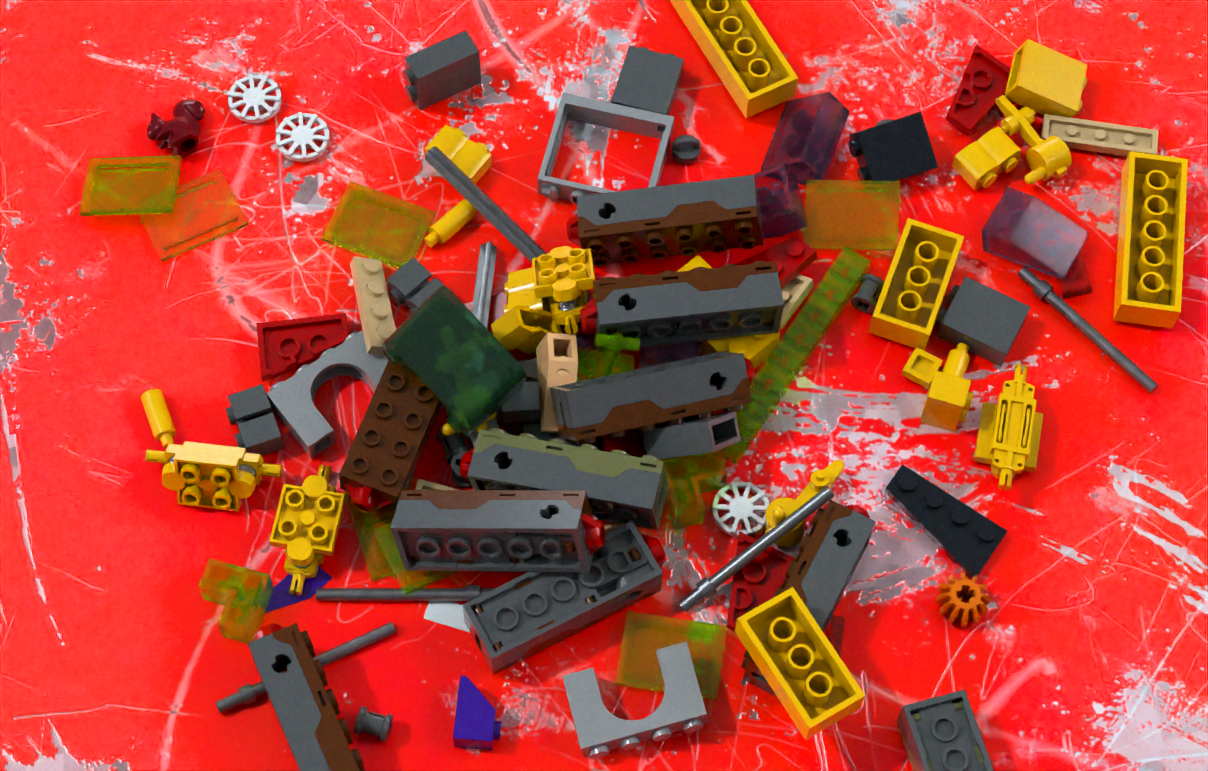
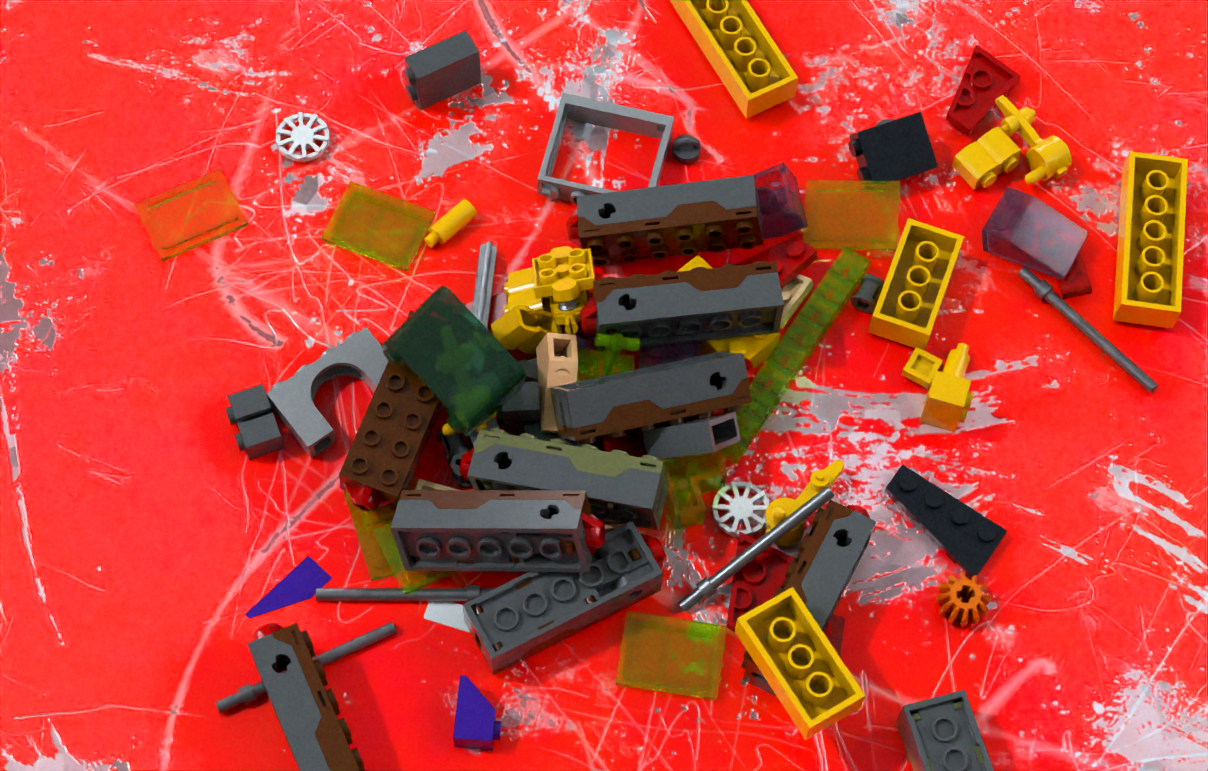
piece [79,155,182,216] -> none
yellow cylinder [141,389,176,449] -> none
yellow piece [145,441,283,511] -> none
dark red animal [147,99,205,161] -> none
brick [198,558,274,644] -> none
white wheel [228,74,282,123] -> none
red wing [256,313,349,382] -> none
yellow piece [269,465,346,596] -> none
tan plate [350,256,398,356] -> none
dark grey bush [354,706,394,743] -> none
dark grey piece [387,257,455,321] -> none
yellow brick [424,125,492,184] -> none
flat silver axle [425,146,547,263] -> none
light grey arch [562,641,709,758] -> none
dark grey brick [611,45,684,116] -> none
slope [761,92,850,185] -> none
dark grey brick [935,276,1030,367] -> none
yellow piece [973,364,1043,491] -> none
yellow brick [1004,39,1087,117] -> none
tan plate [1041,114,1159,156] -> none

